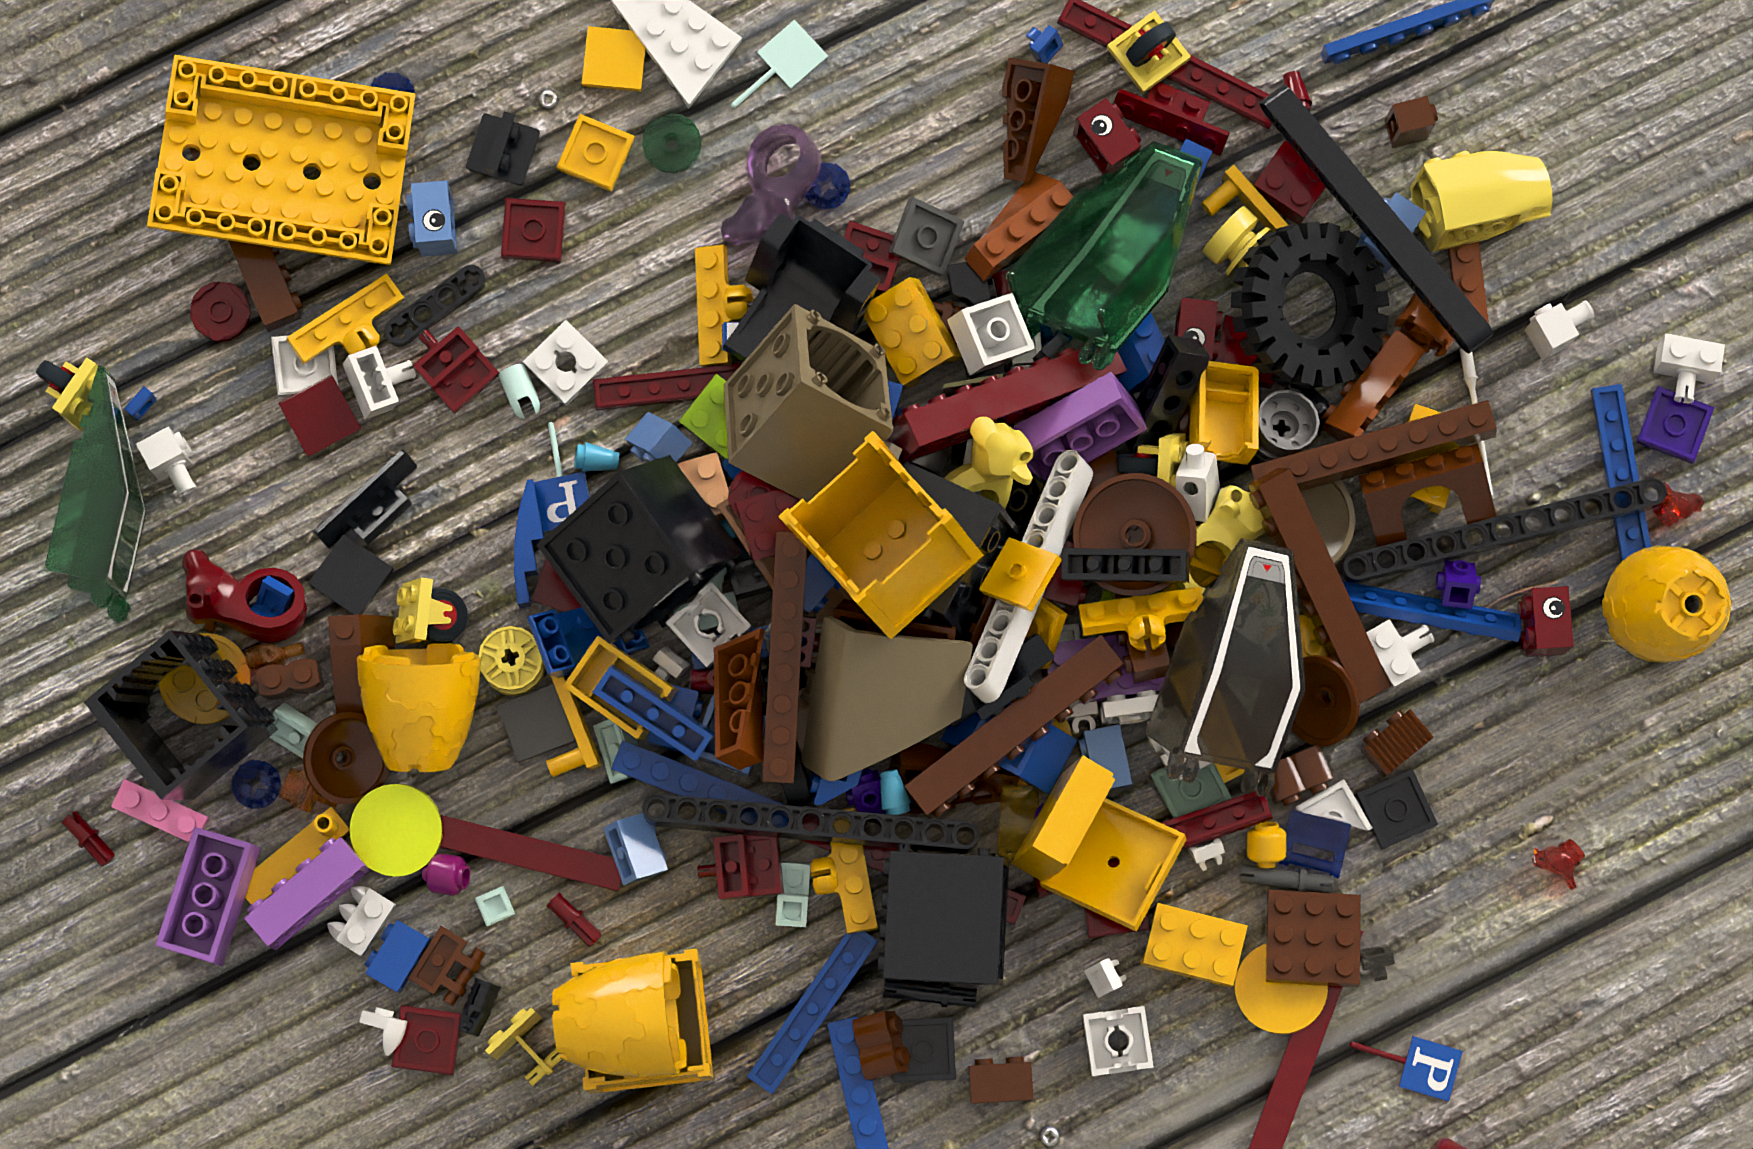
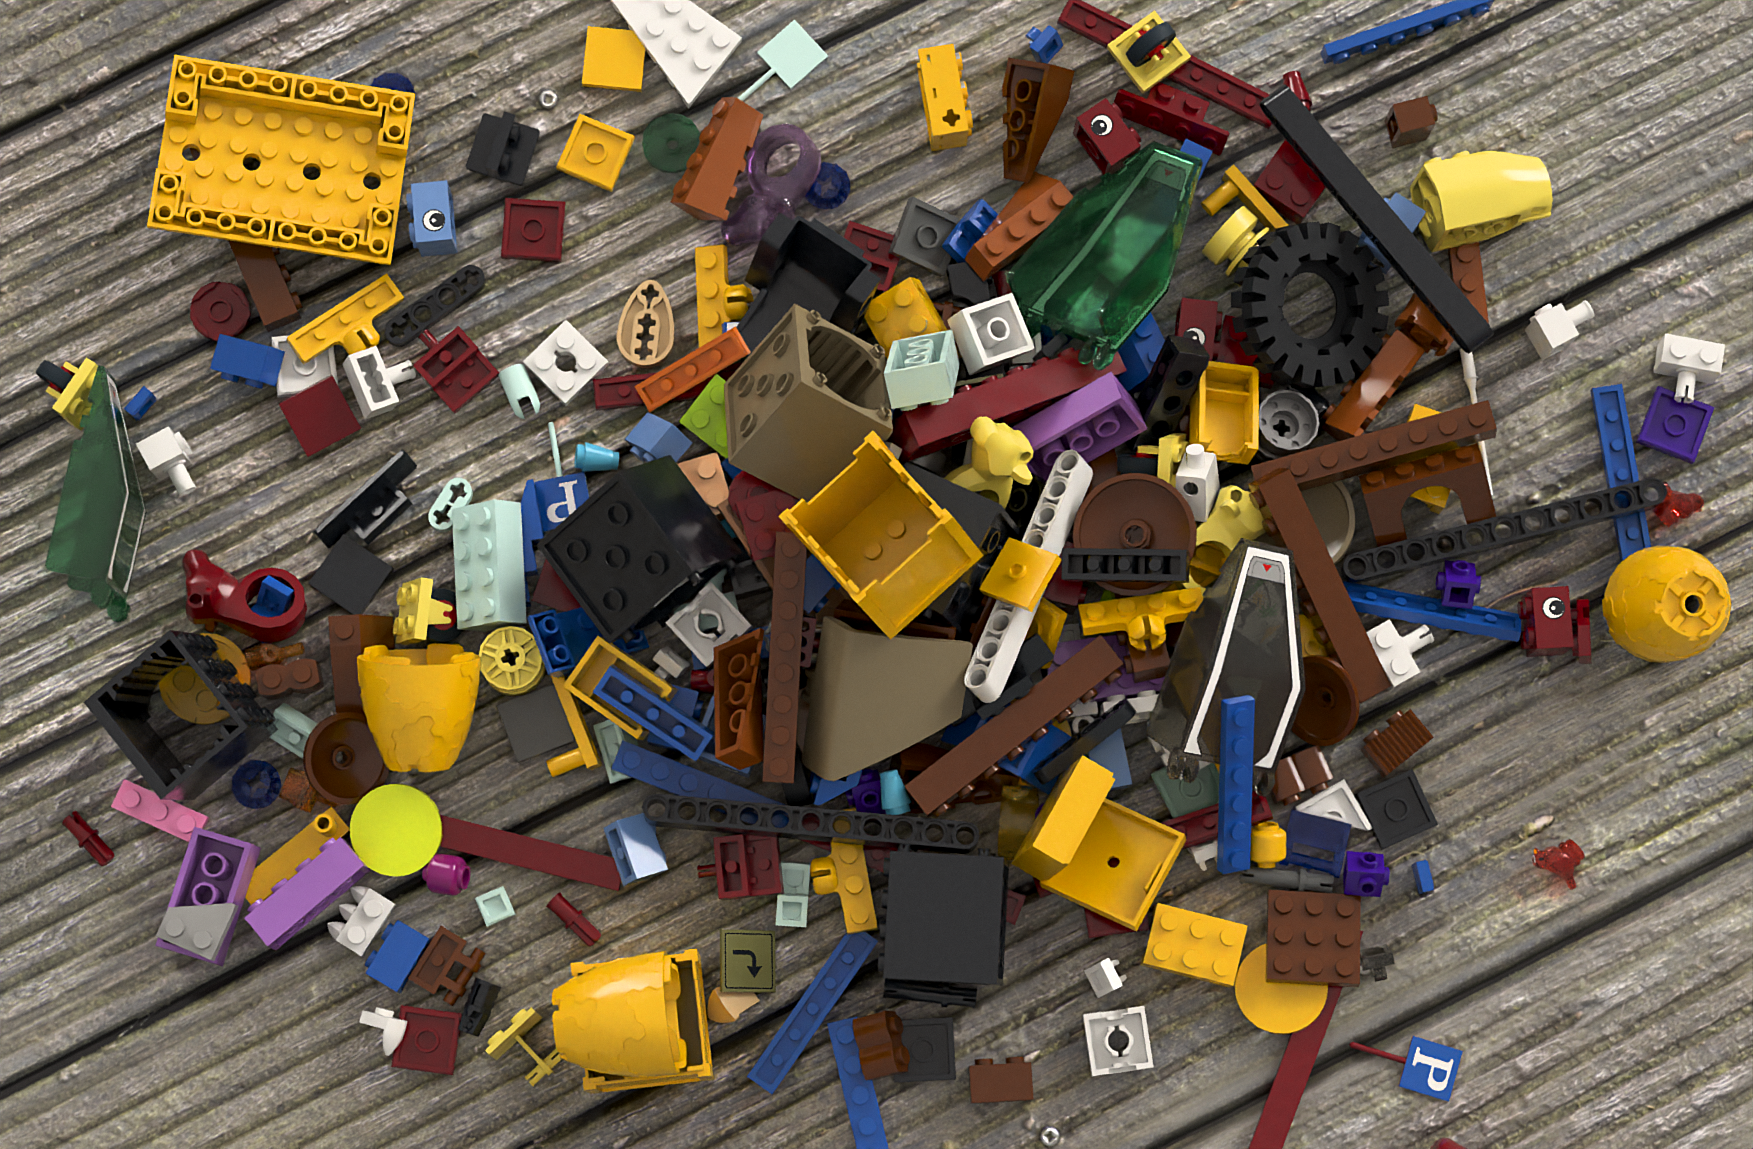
none -> light grey wing [156,903,239,961]
none -> blue brick [210,334,285,389]
none -> light aqua beam [428,478,473,532]
none -> light aqua brick [452,499,527,632]
none -> tan piece [617,280,675,368]
none -> orange tile [634,326,751,412]
none -> dark orange wedge [670,97,764,221]
none -> tan tile [707,987,760,1023]
none -> olive piece [720,929,776,993]
none -> light aqua brick [884,330,960,411]
none -> yellow piece [917,44,973,151]
none -> blue slope [941,199,998,263]
none -> black beam [1032,699,1137,785]
none -> blue plate [1217,695,1255,874]
none -> dark purple brick [1342,851,1390,897]
none -> blue tile [1412,860,1434,894]
none -> dark red plate [1571,599,1592,664]

